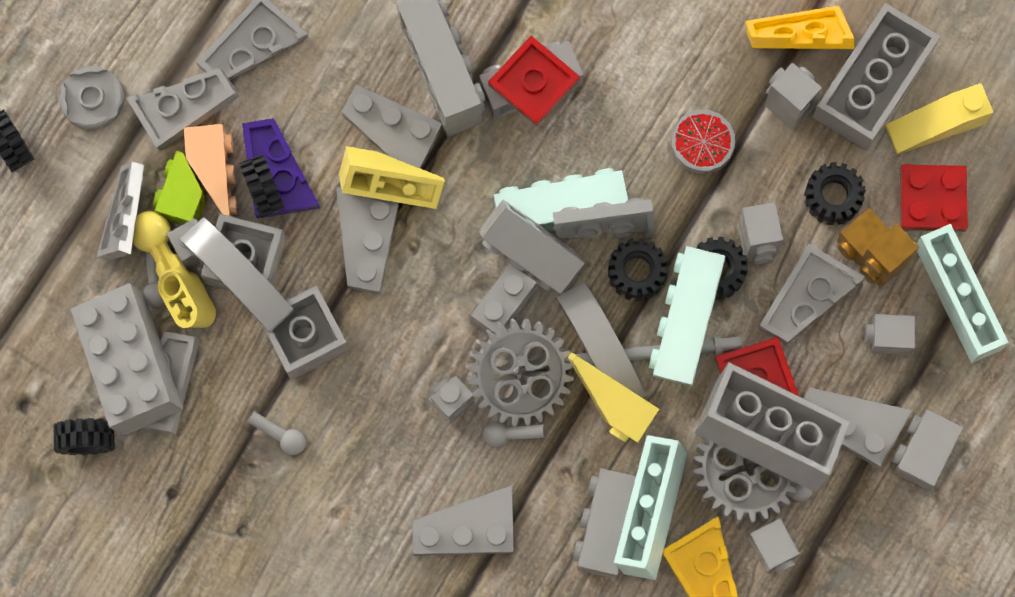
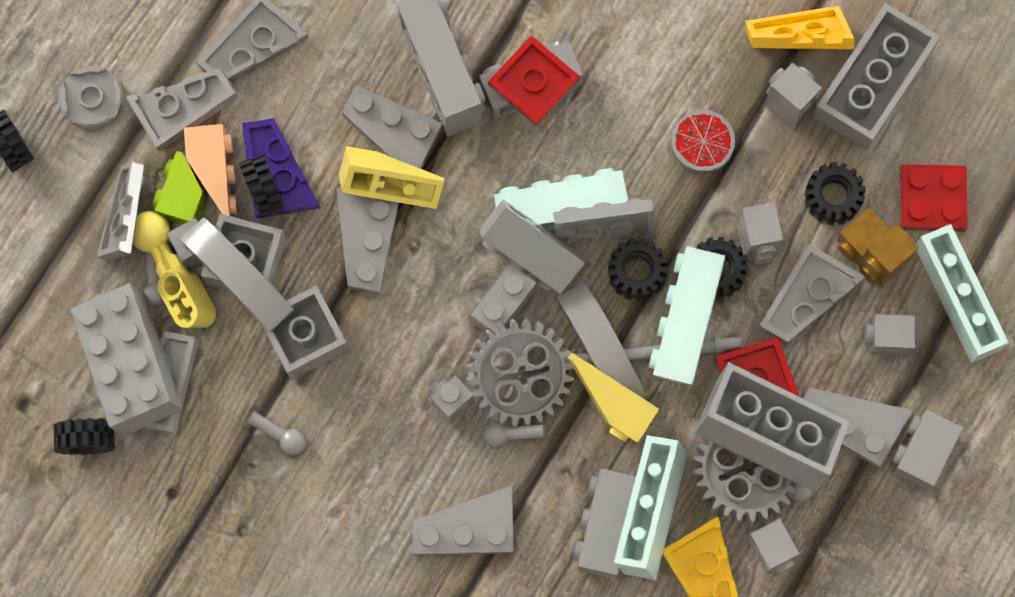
light yellow slope [885,83,994,155] -> none

